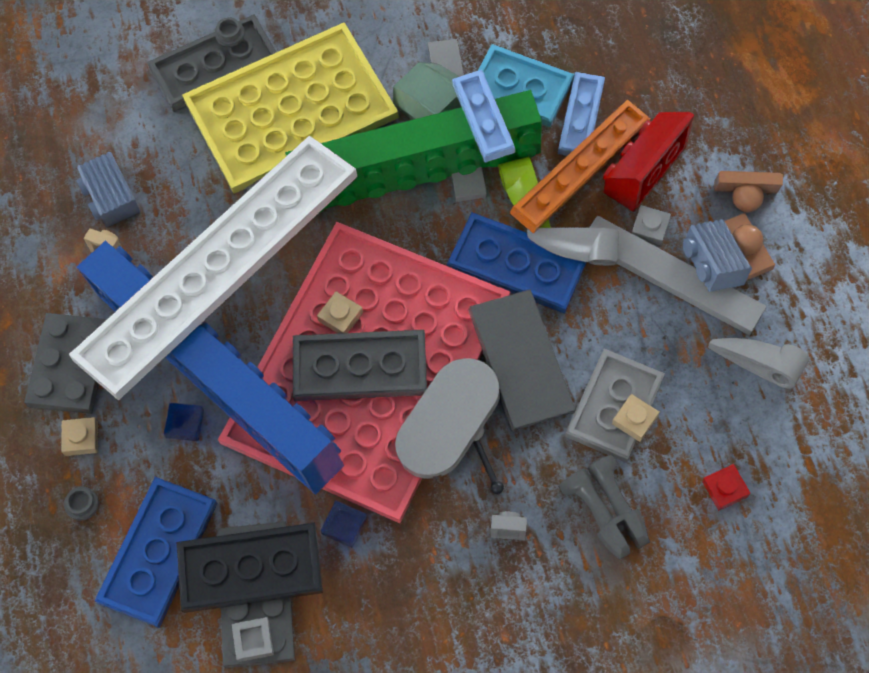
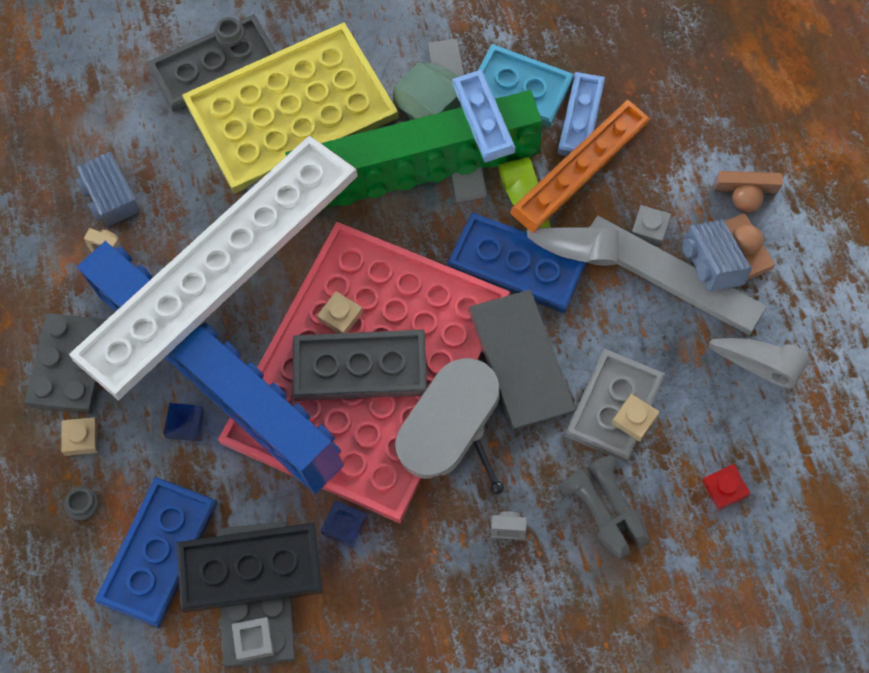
red slope [603,112,694,212] -> none

